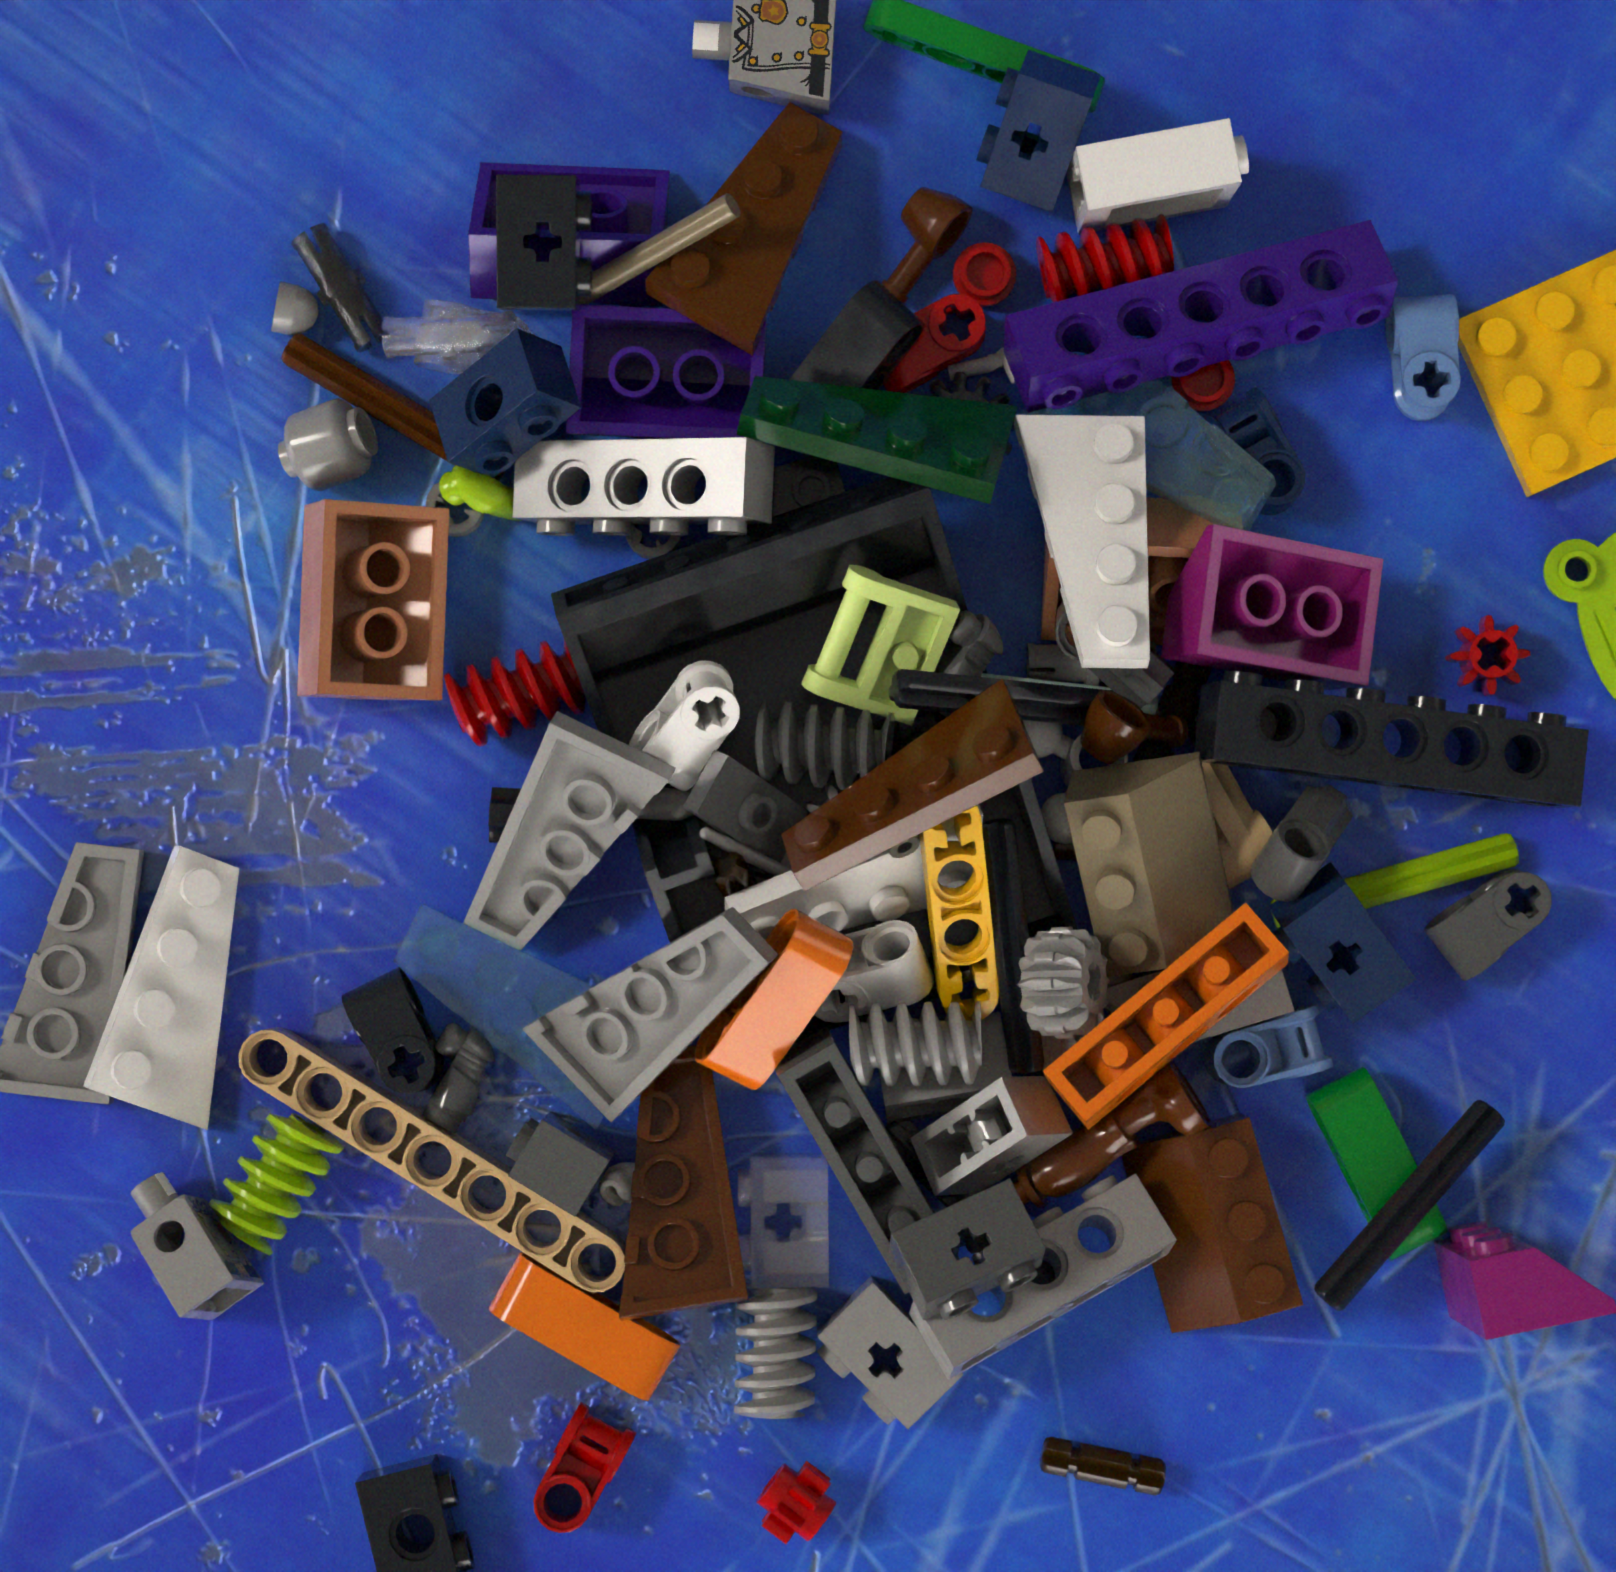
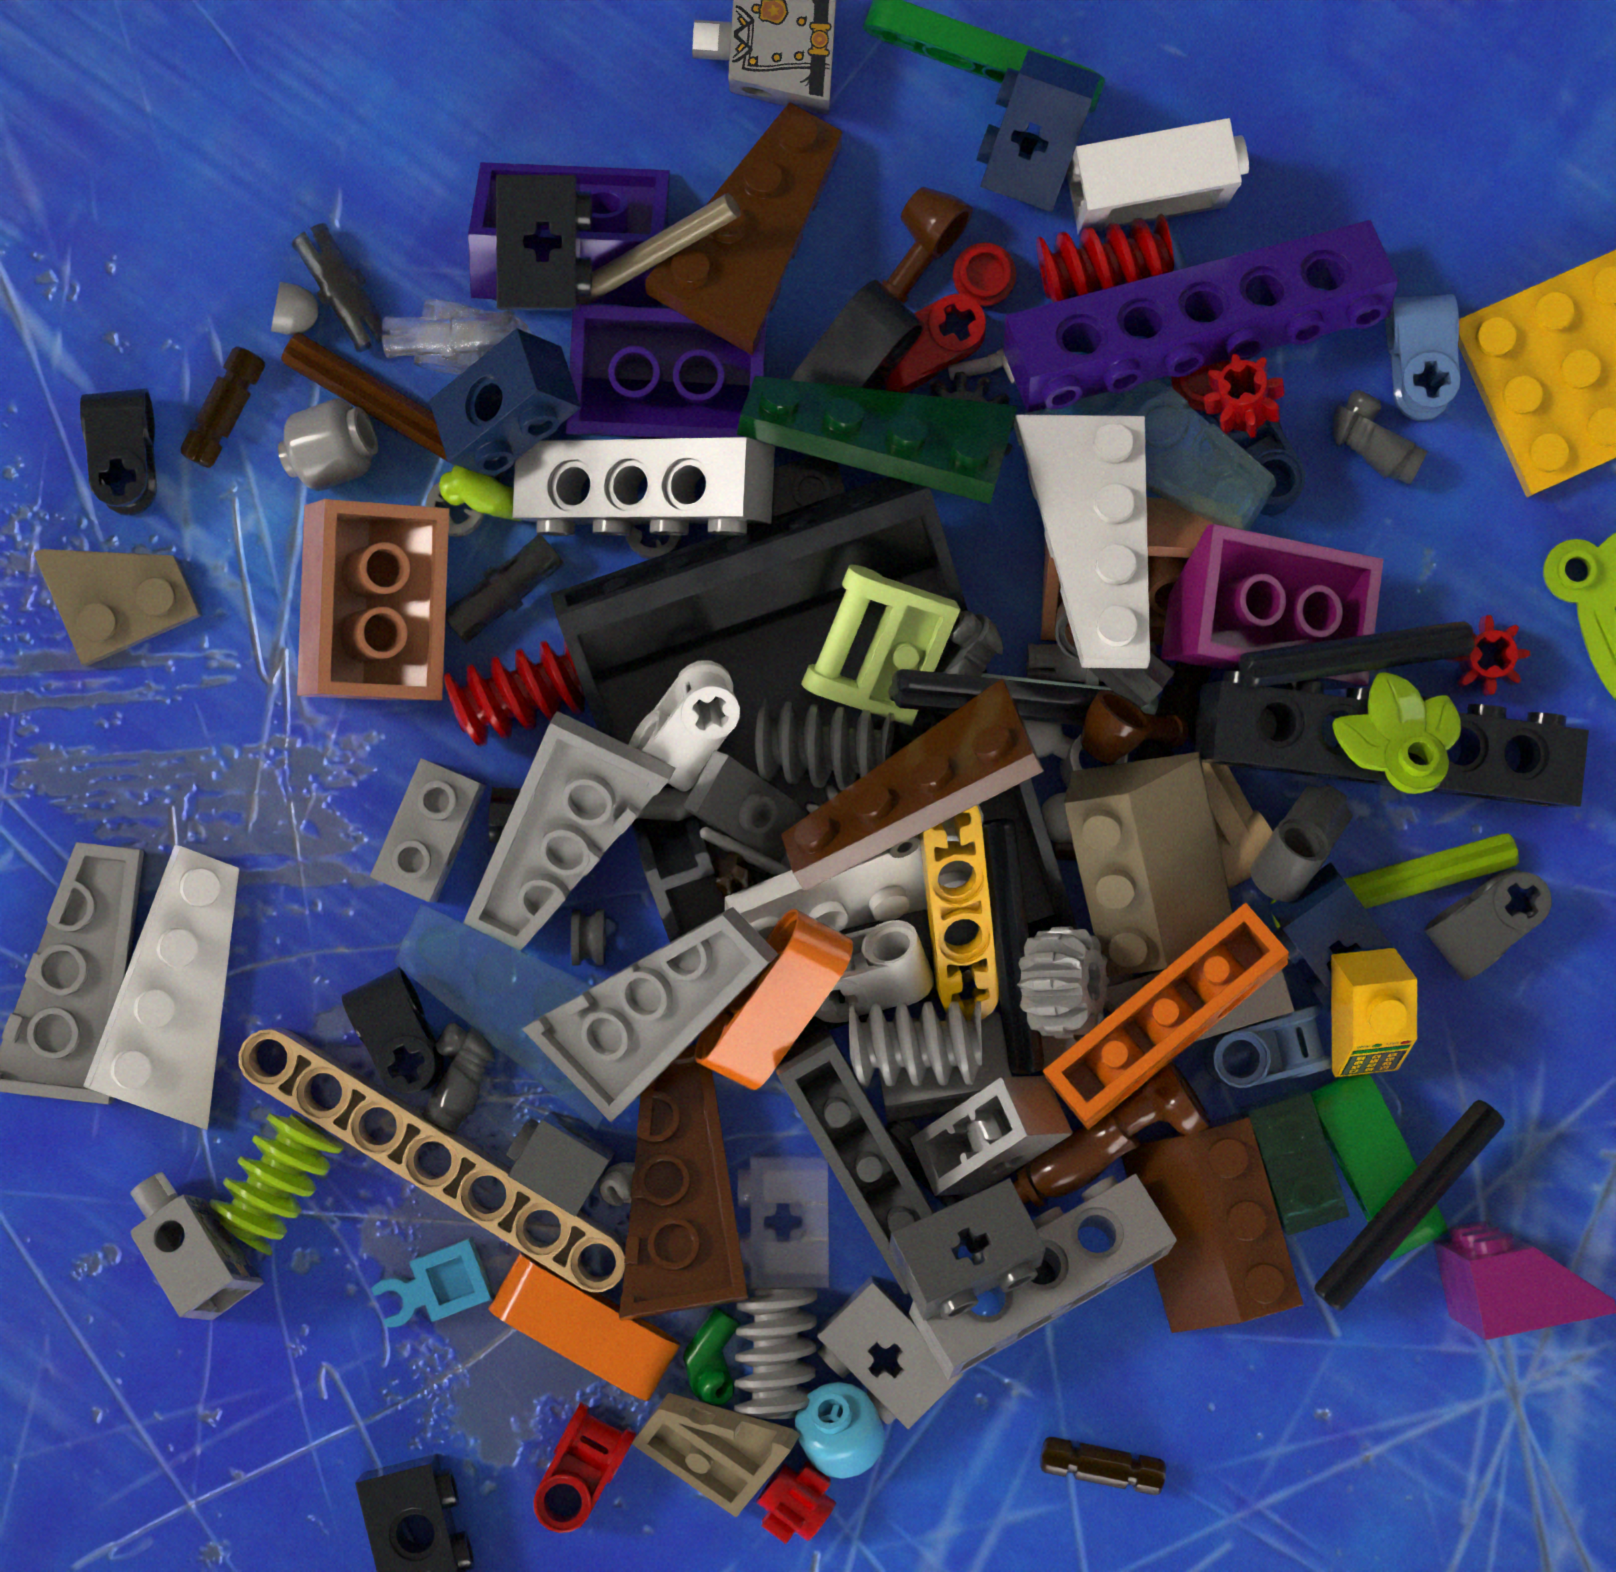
none -> dark tan wing [33,549,203,666]
none -> black piece [80,388,157,516]
none -> dark brown axle [181,346,265,468]
none -> light grey brick [370,758,487,902]
none -> dark azure plate [372,1237,495,1328]
none -> clear smoke pin [445,534,565,645]
none -> dark grey bush [571,909,606,966]
none -> dark tan wing [632,1392,800,1517]
none -> green arm [683,1306,741,1406]
none -> medium azure head [795,1382,885,1479]
none -> red gear [1203,354,1285,438]
none -> black axle [1238,621,1475,688]
none -> clear green brick [1239,1088,1350,1236]
none -> yellow slope [1331,948,1417,1077]
none -> dark grey arm [1332,390,1428,485]
none -> lime plate [1332,672,1461,794]

